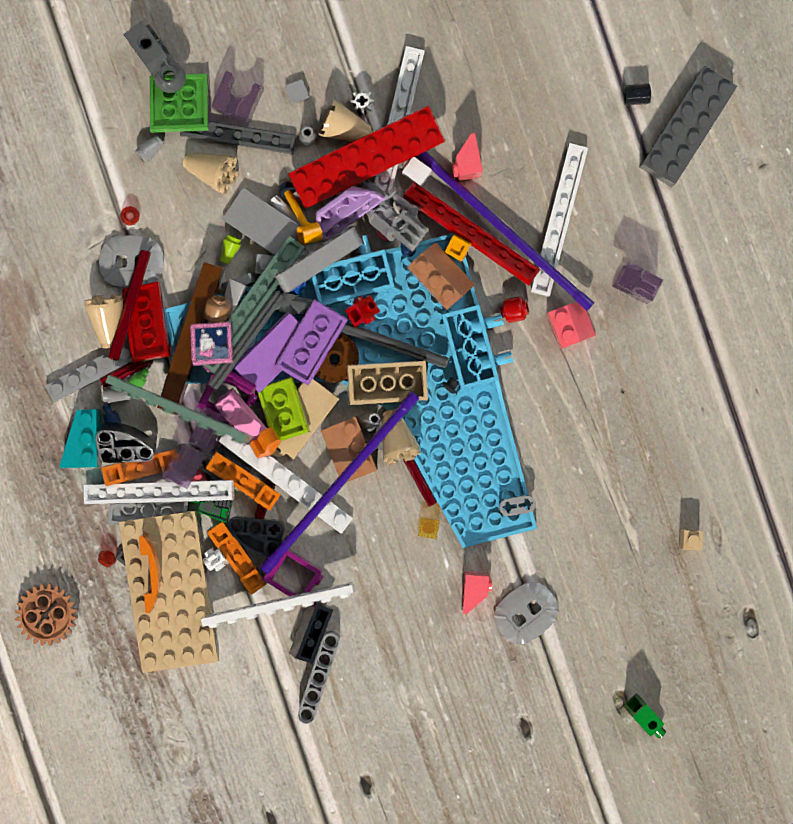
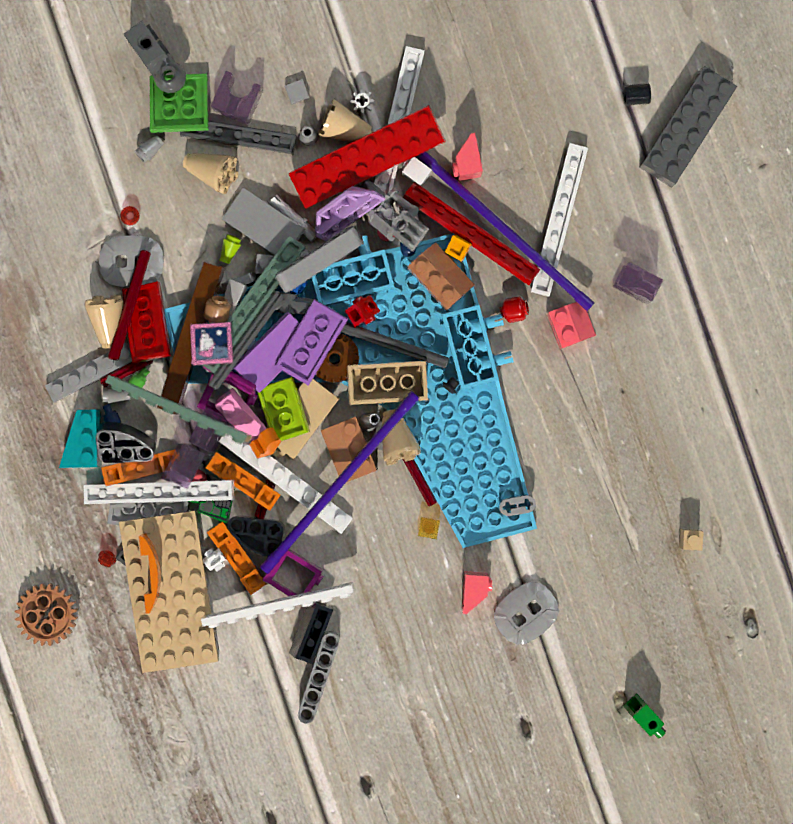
light orange piece [278,182,323,245] -> none

